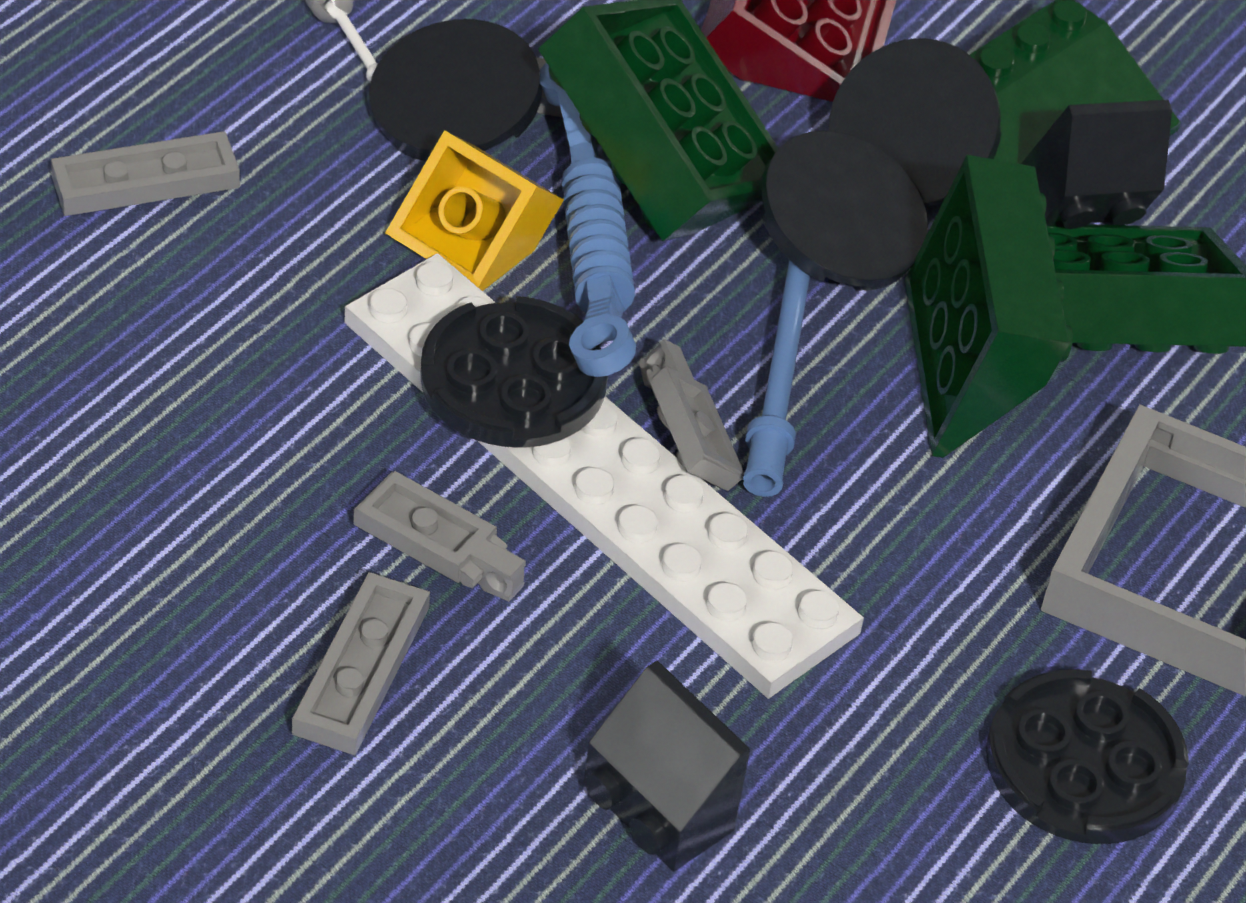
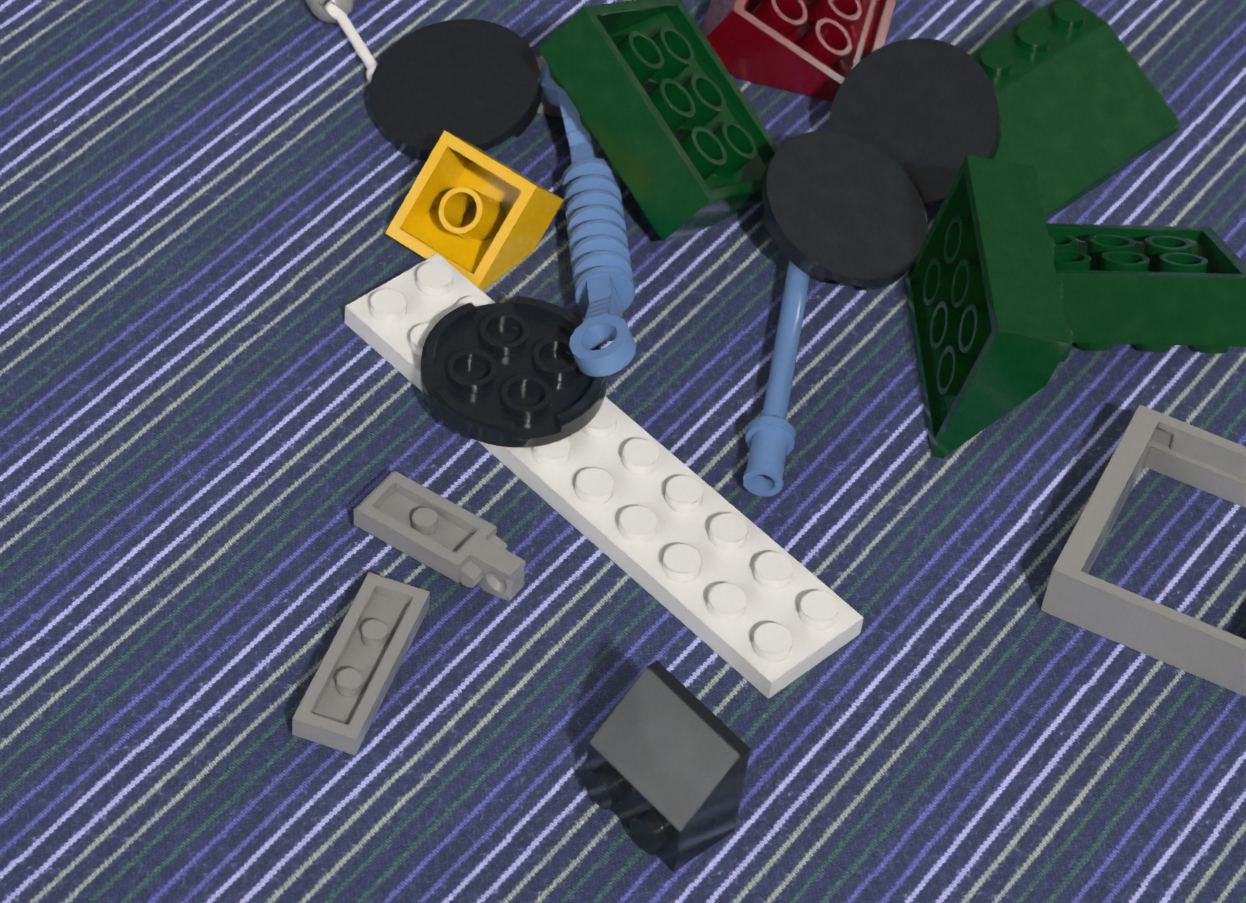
light grey plate [51,131,240,216] -> none
light grey hinge [639,339,744,491] -> none
black tile [986,669,1189,844] -> none
black slope [1021,100,1172,229] -> none

